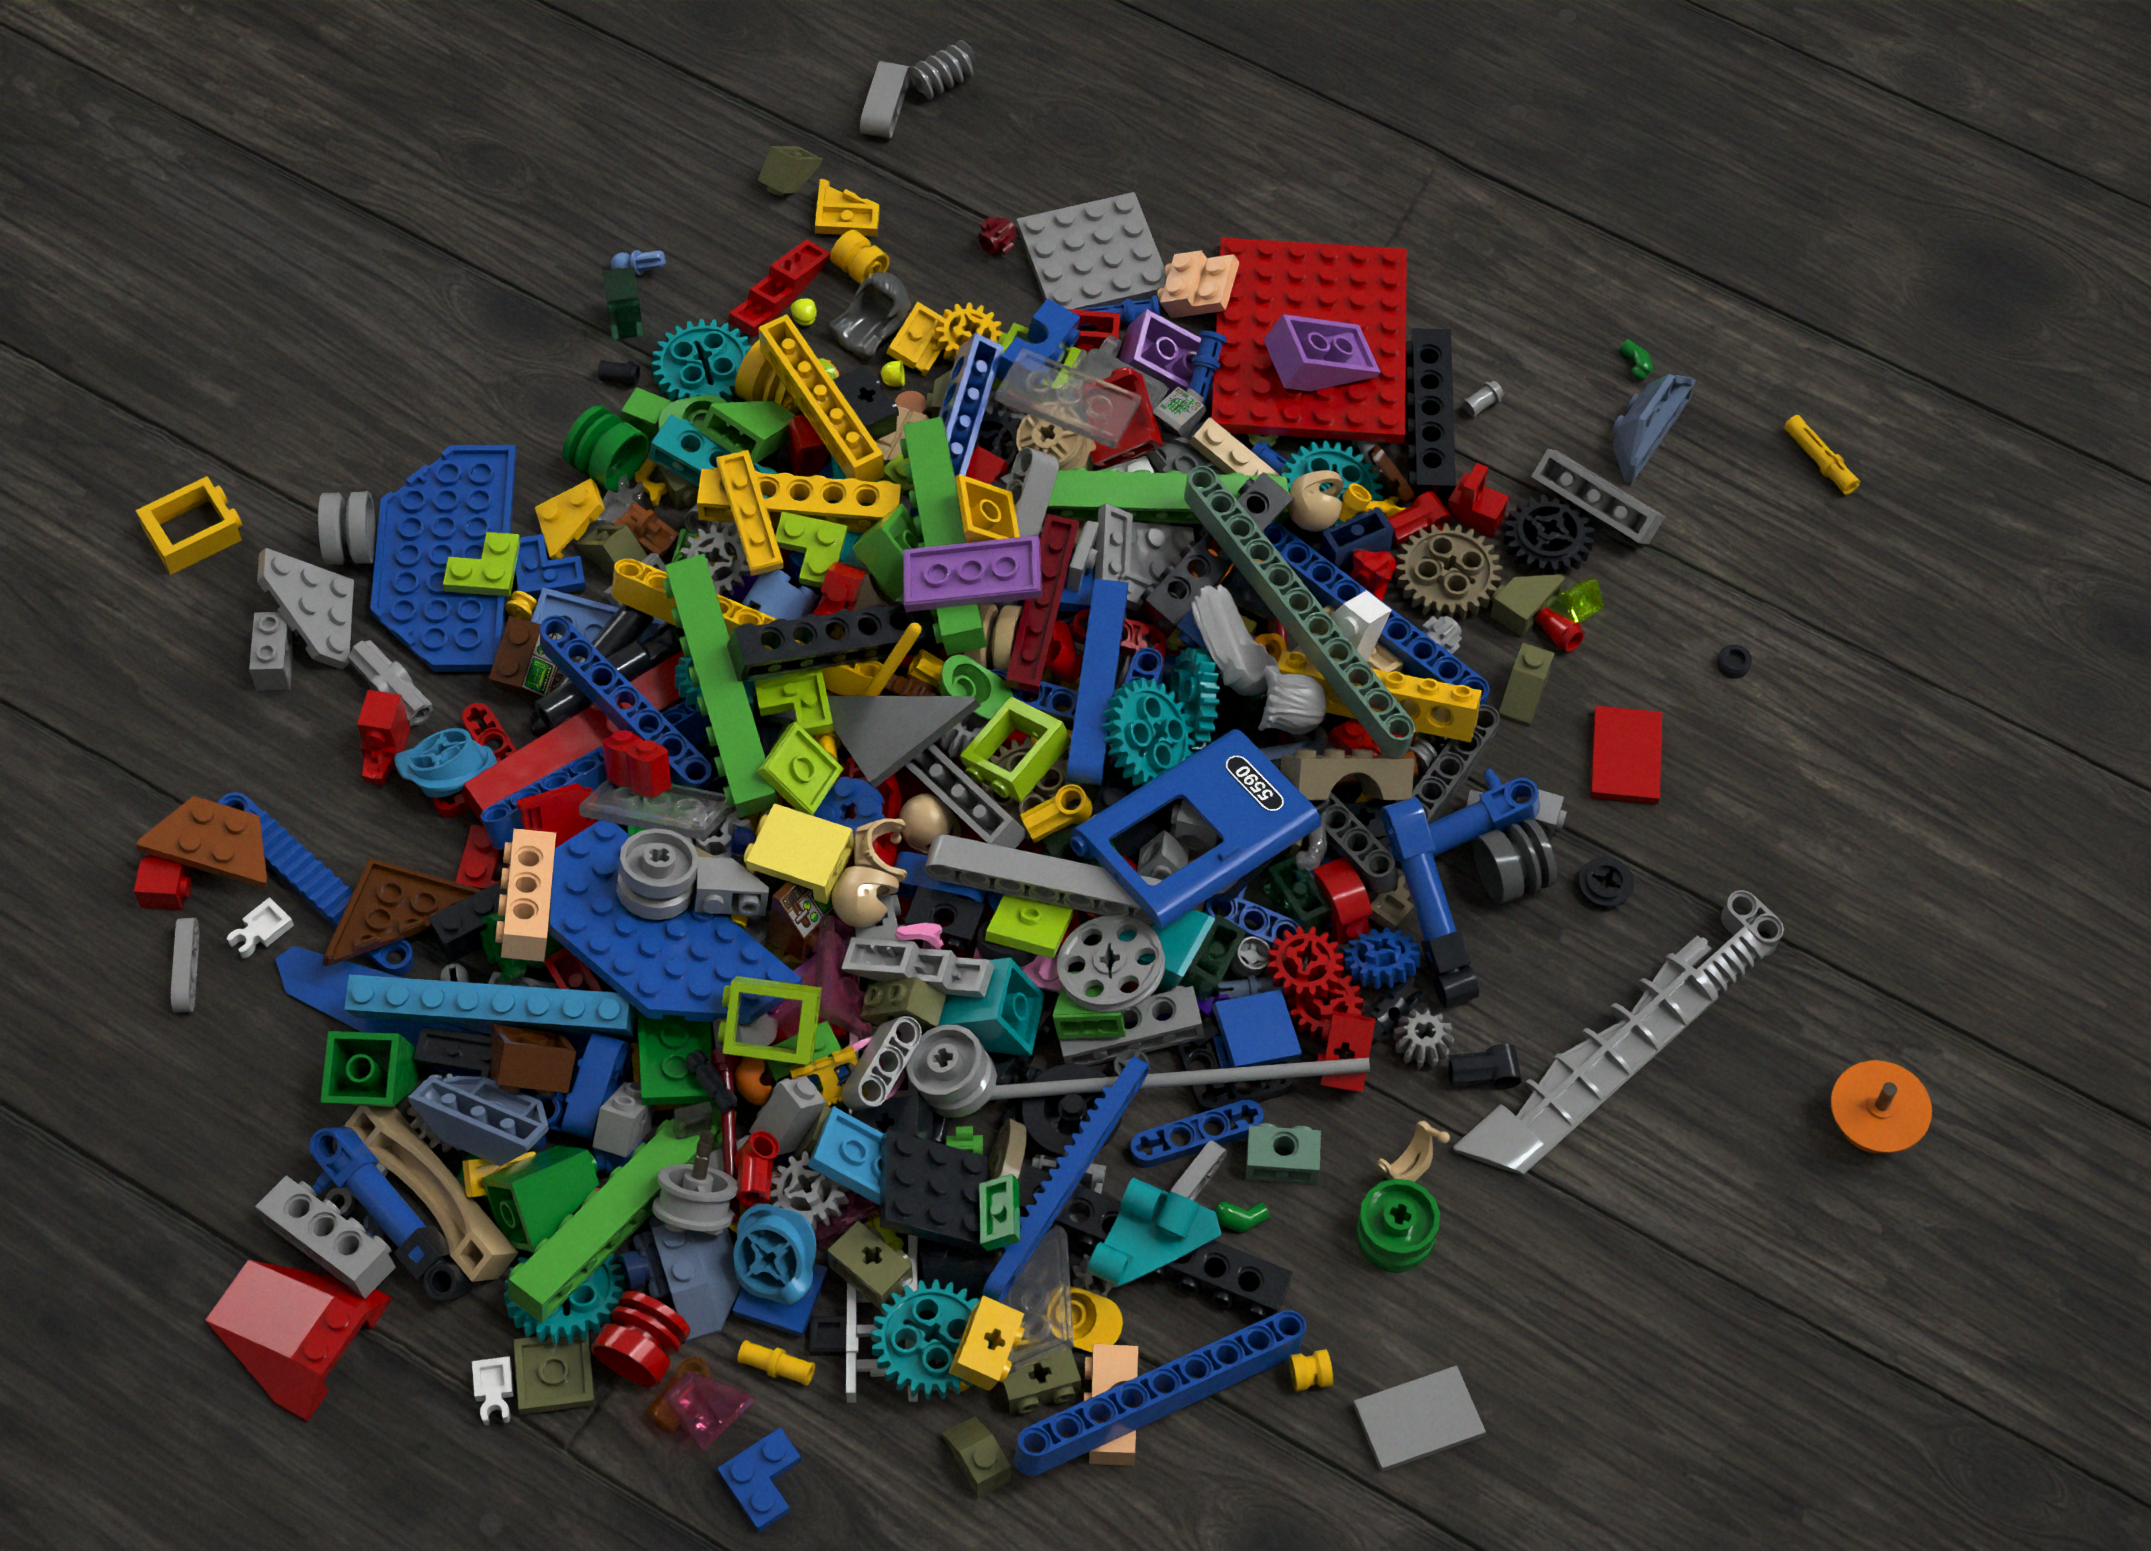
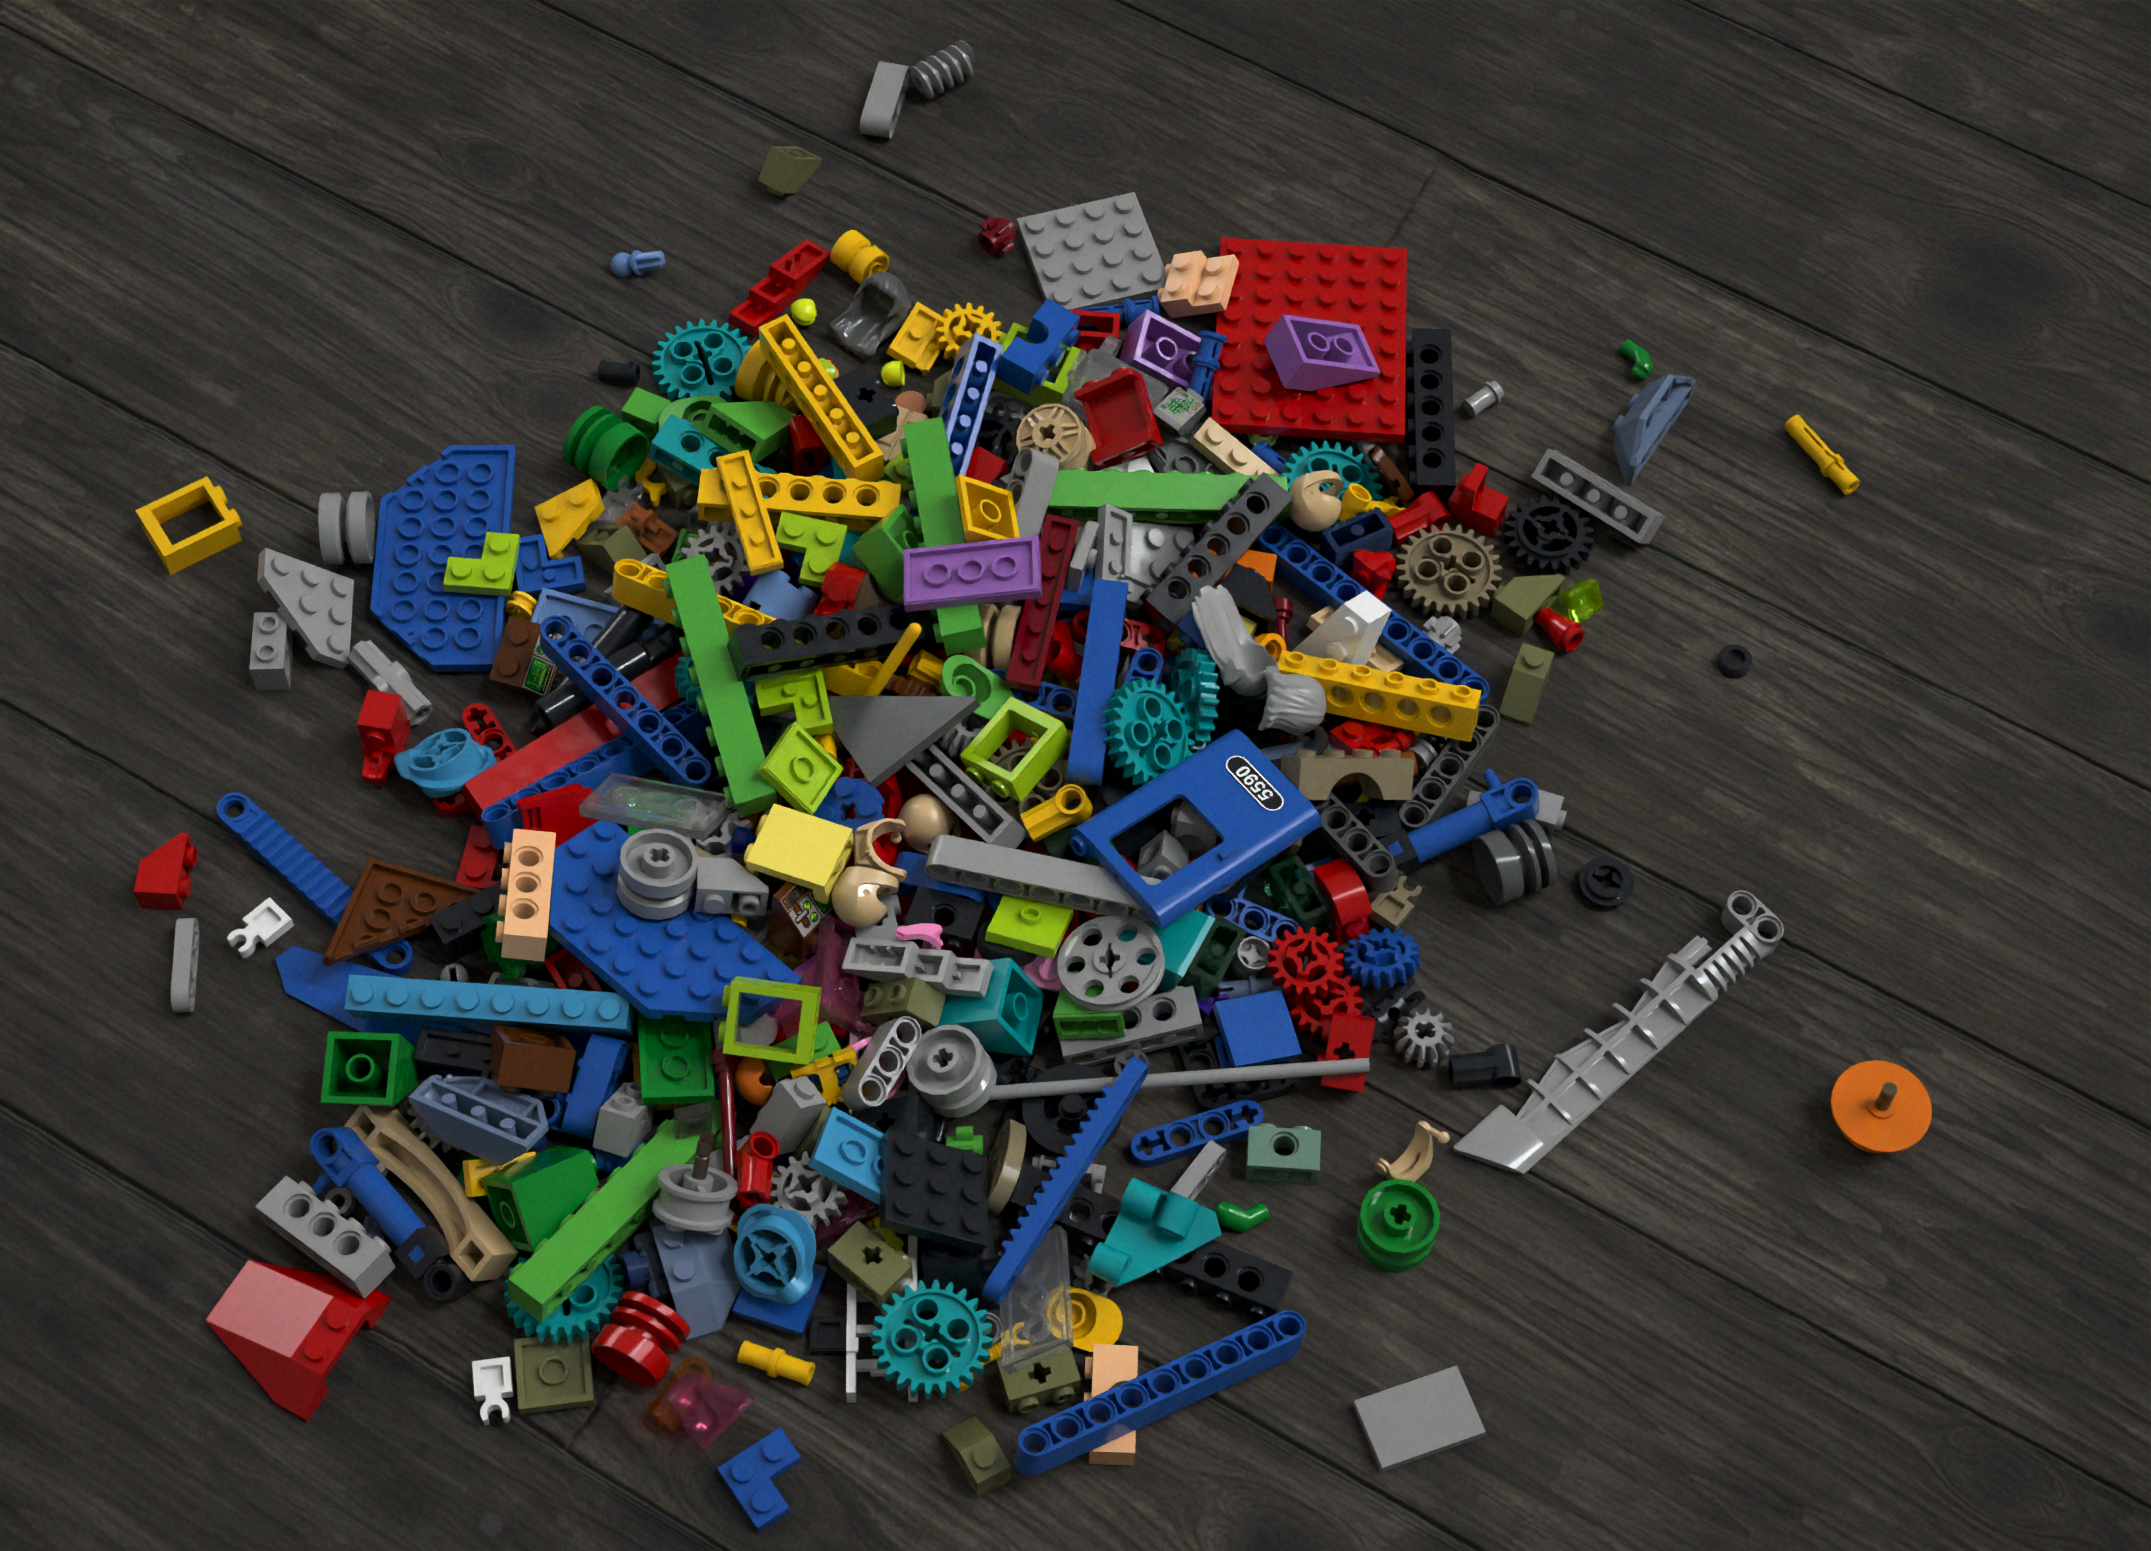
dark orange wing [136,796,268,890] -> none
clear green brick [602,267,644,340] -> none
red brick [602,730,671,798] -> none
black axle [686,1050,738,1113] -> none
yellow wing [815,179,880,237] -> none
yellow brick [948,1295,1025,1391] -> none
green plate [979,1173,1020,1251] -> none
clear tile [995,348,1142,449] -> none
sand green beam [1184,466,1415,757] -> none
yellow wheel [1289,1349,1333,1392] -> none
clear arm [1296,821,1327,871] -> none
blue piece [1381,797,1479,1008] -> none
red tile [1590,705,1662,805] -> none

